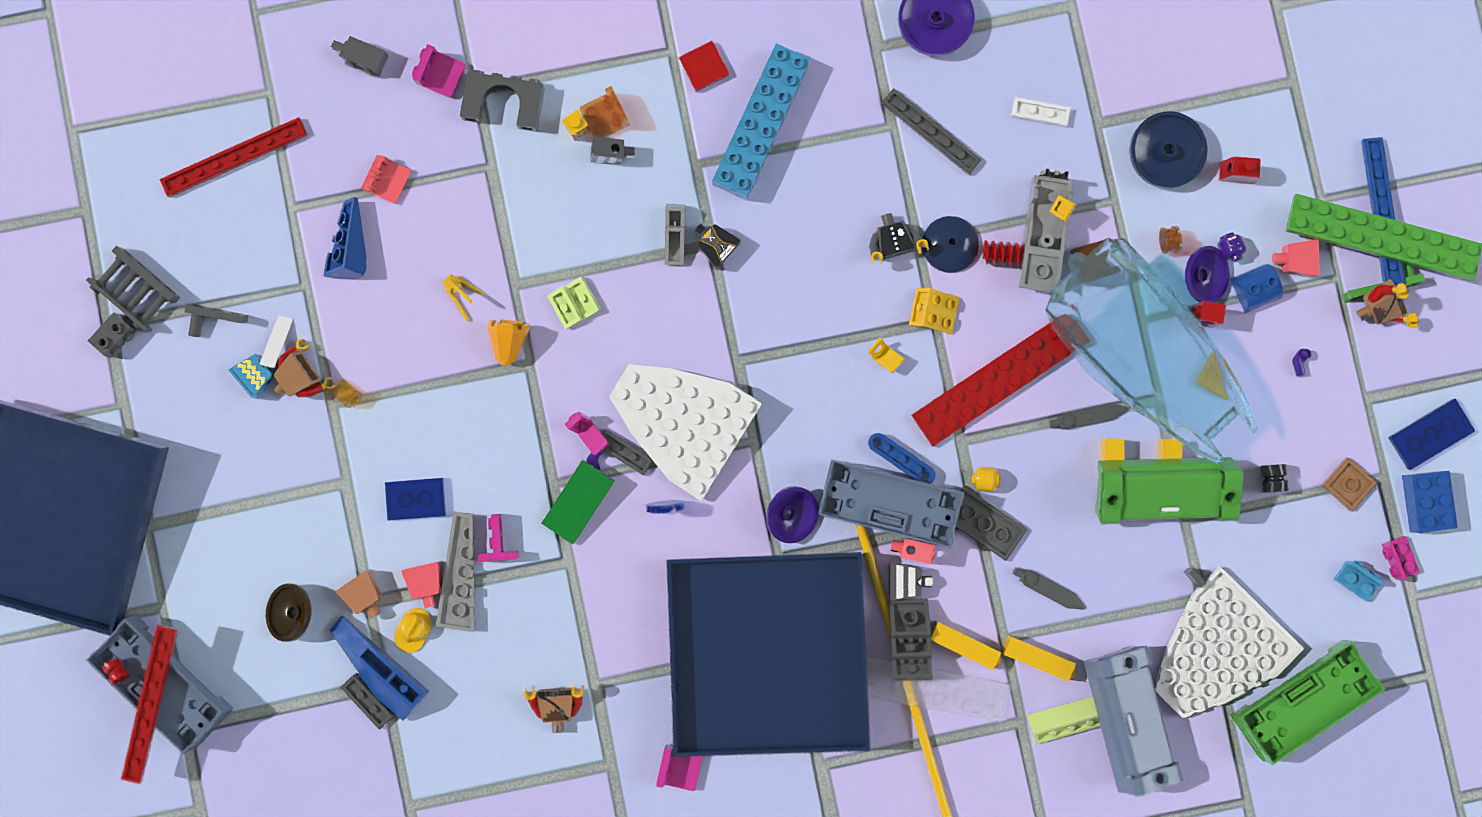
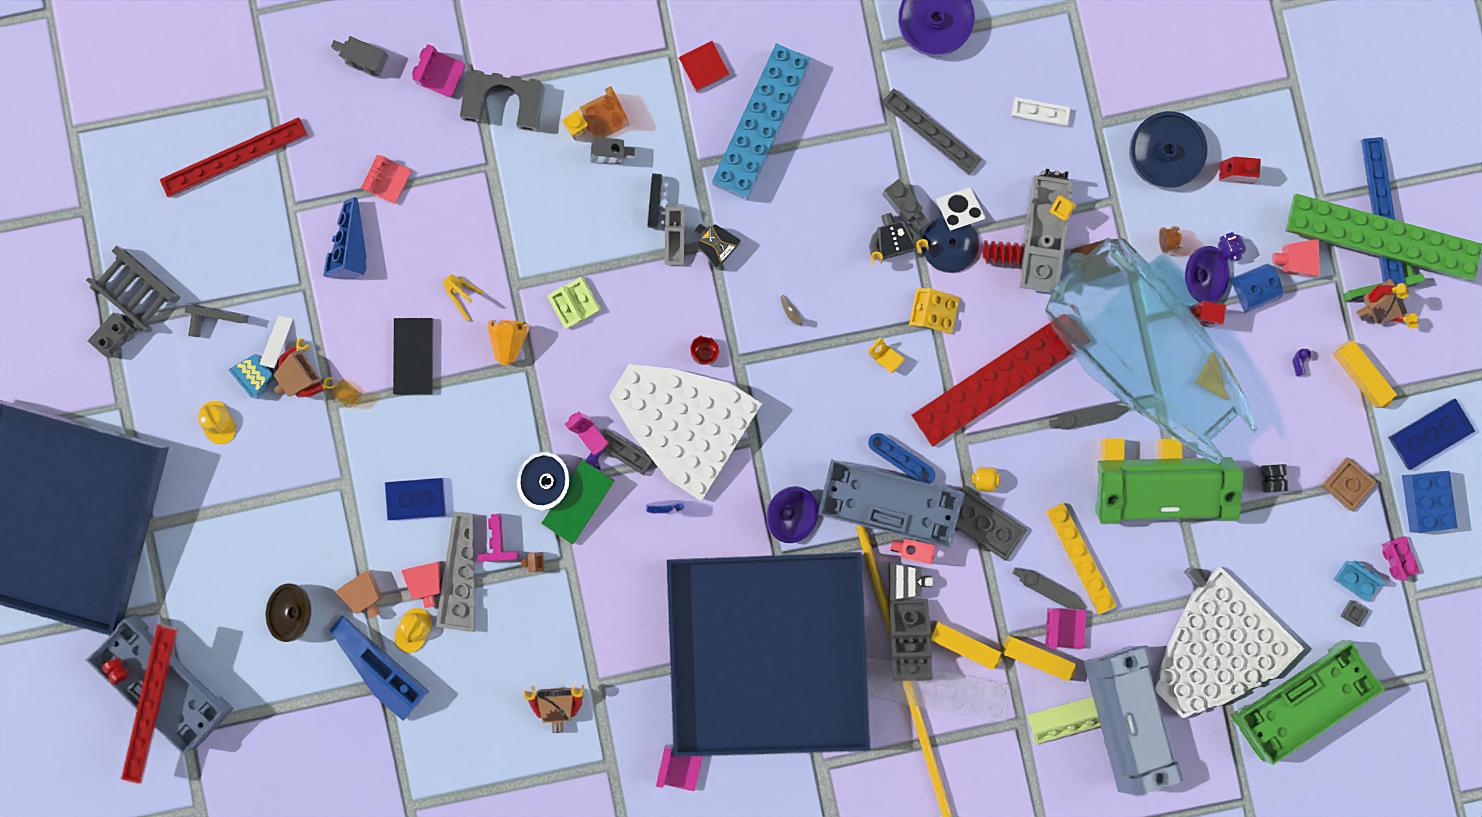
dark grey tile [340,673,395,730] -> none
none -> yellow piece [198,401,236,445]
none -> black tile [393,318,433,395]
none -> dark blue dish [517,452,571,510]
none -> dark orange tile [521,552,544,573]
none -> black beam [647,173,662,229]
none -> red hair [690,335,720,365]
none -> dark tan bar [781,295,802,326]
none -> dark grey hinge [882,179,928,231]
none -> white sticker [936,187,985,230]
none -> yellow plate [1045,503,1116,615]
none -> dark pink bracket [1045,607,1086,649]
none -> yellow brick [1332,340,1397,408]
none -> dark grey tile [1340,600,1369,627]

